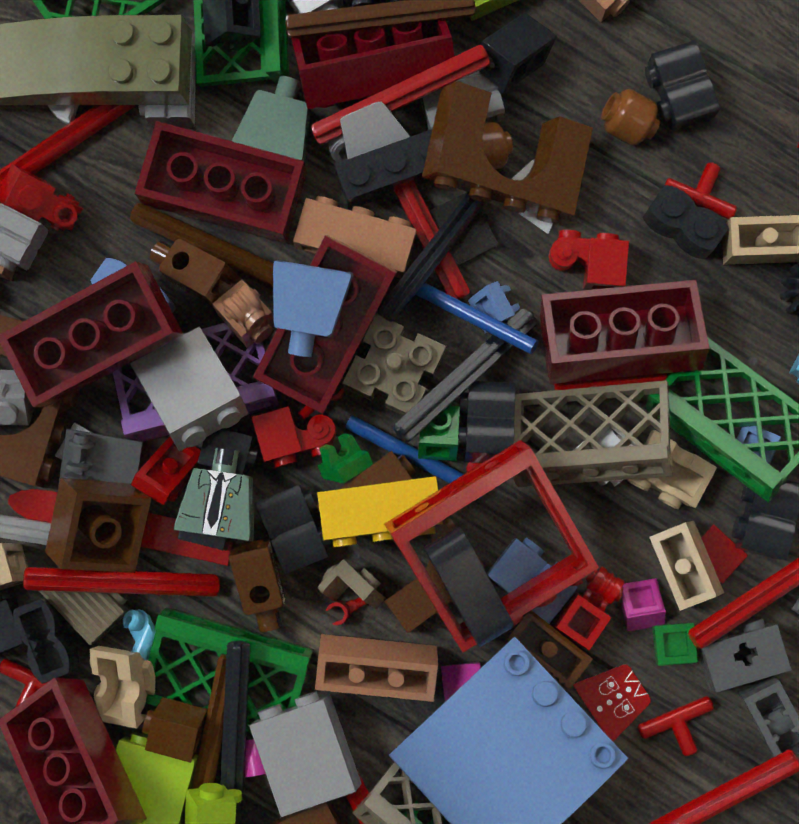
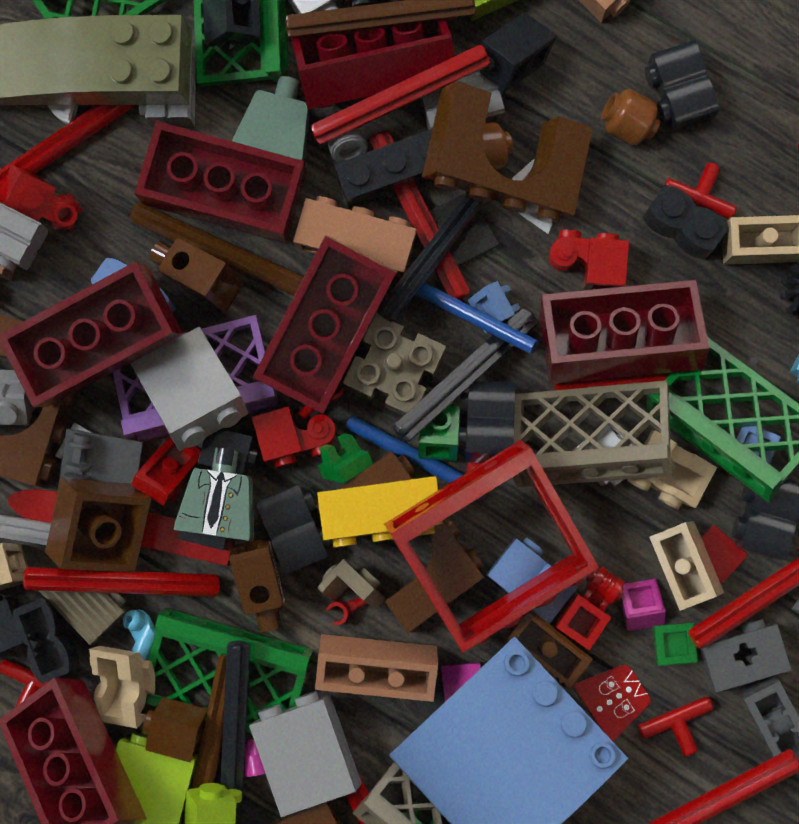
nougat brick [212,280,274,348] -> none
medium blue torso [273,260,353,357] -> none
white sticker [340,102,410,159] -> none
black beam [424,527,515,648] -> none

